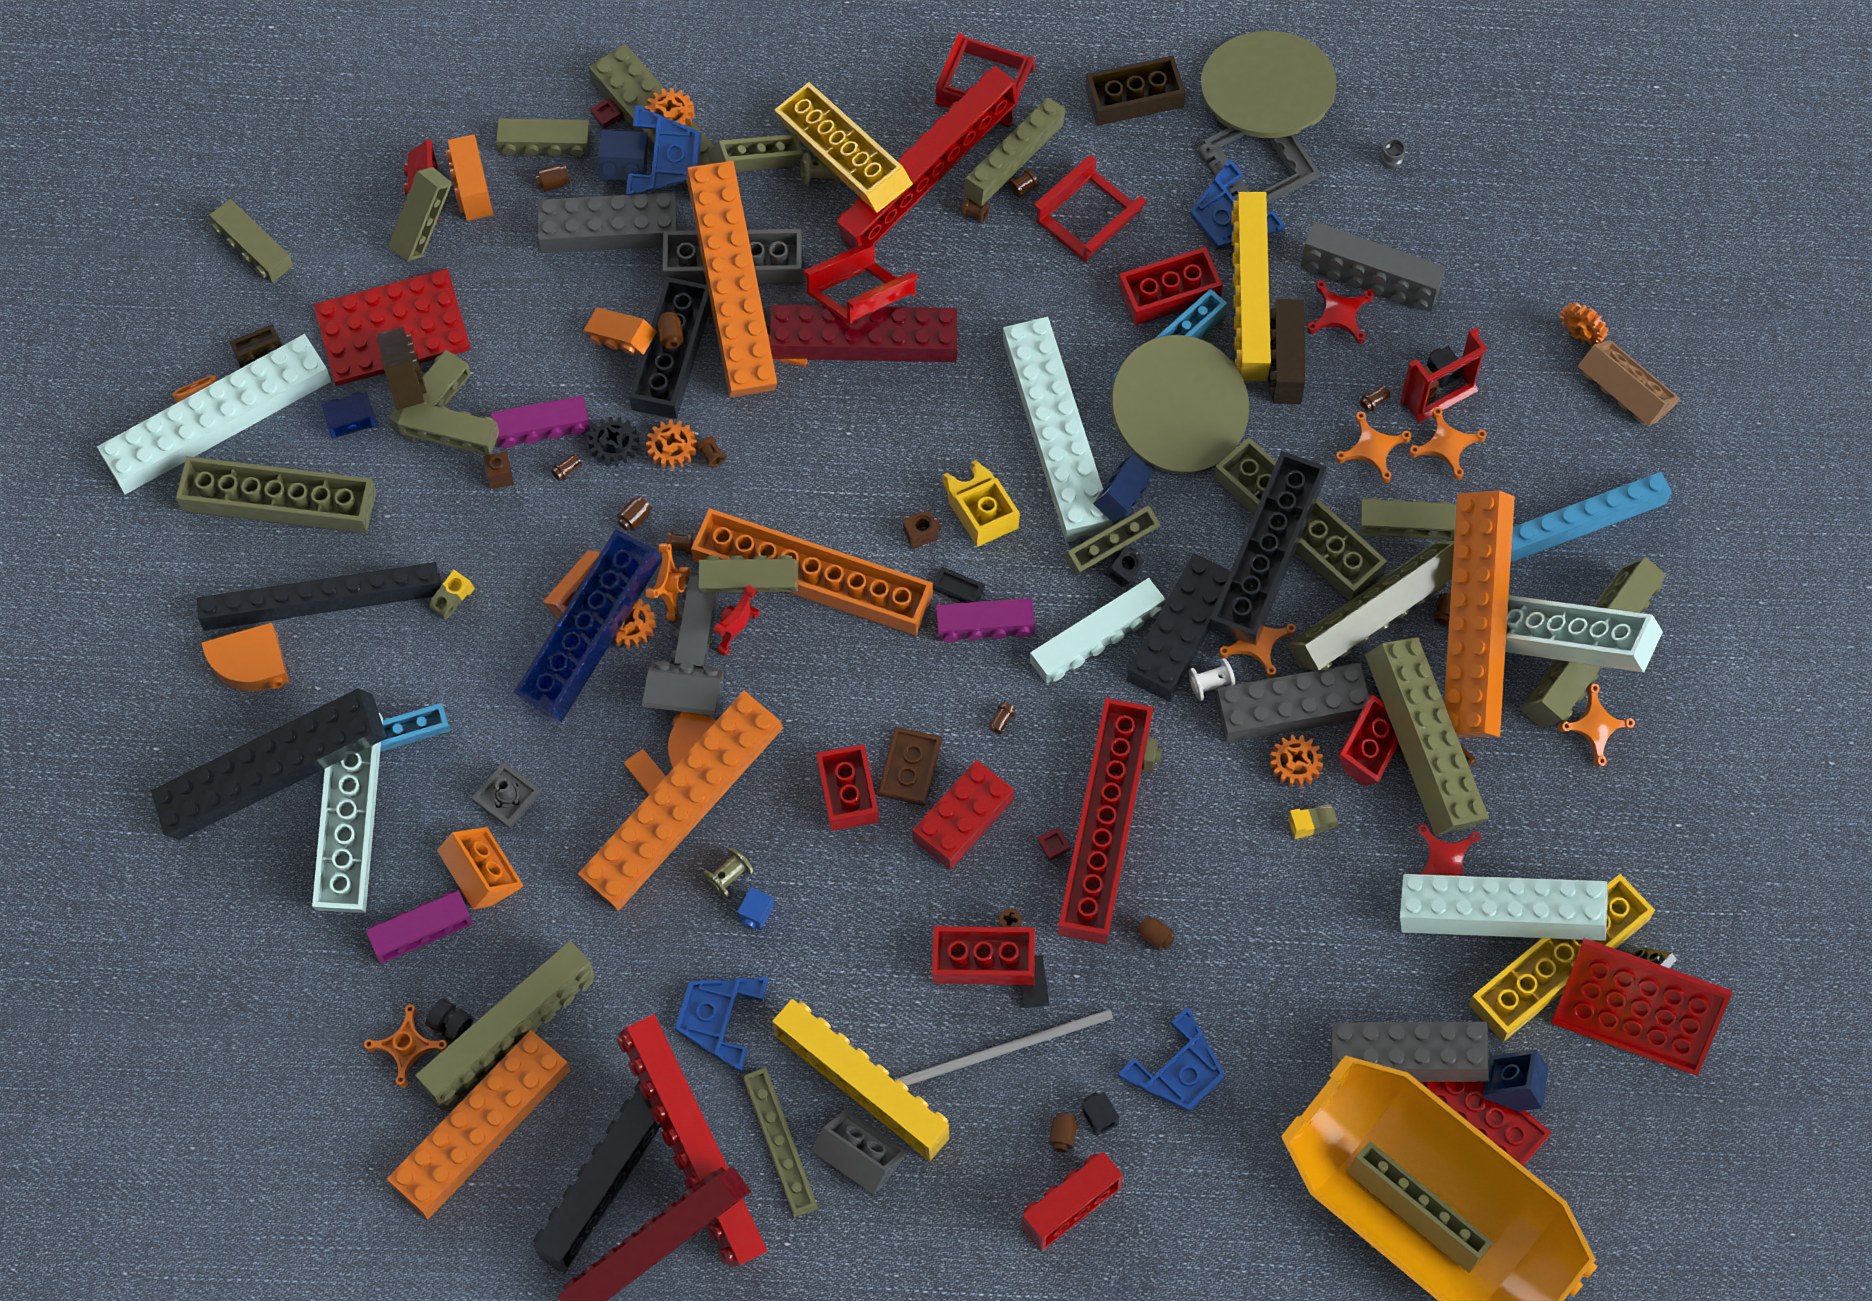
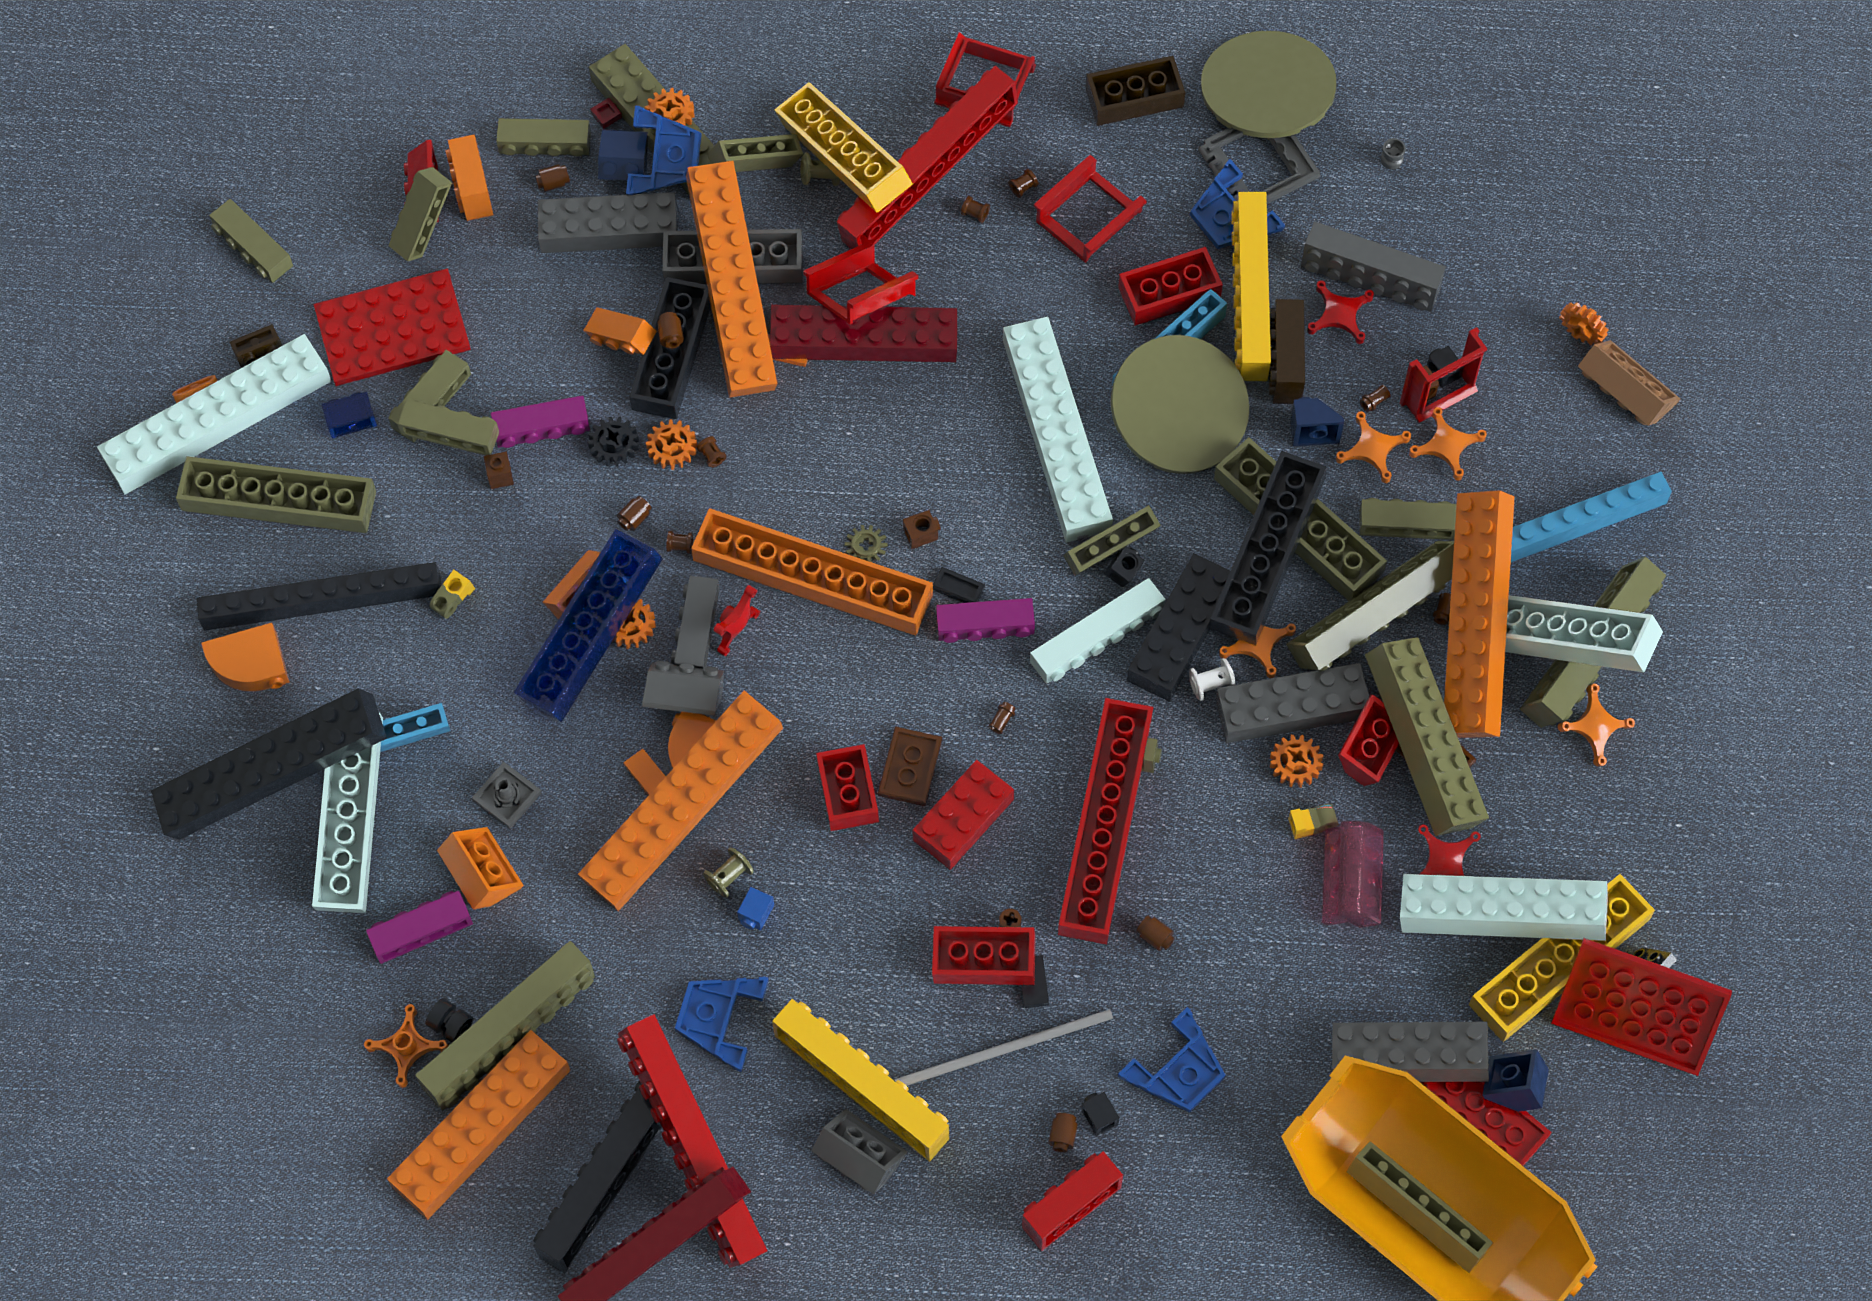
dark brown brick [376,327,427,410] -> none
reddish brown pin [551,453,582,481] -> none
orange piece [646,543,691,621] -> none
olive brick [699,555,798,593] -> none
olive tile [742,1067,818,1218] -> none
yellow brick [942,460,1020,547] -> none
olive brick [963,97,1066,206] -> none
dark red plate [1037,827,1071,861] -> none
dark blue brick [1093,453,1153,523] -> none
none -> olive gear [845,525,888,562]
none -> dark blue slope [1290,397,1344,447]
none -> clear pink brick [1322,821,1384,928]

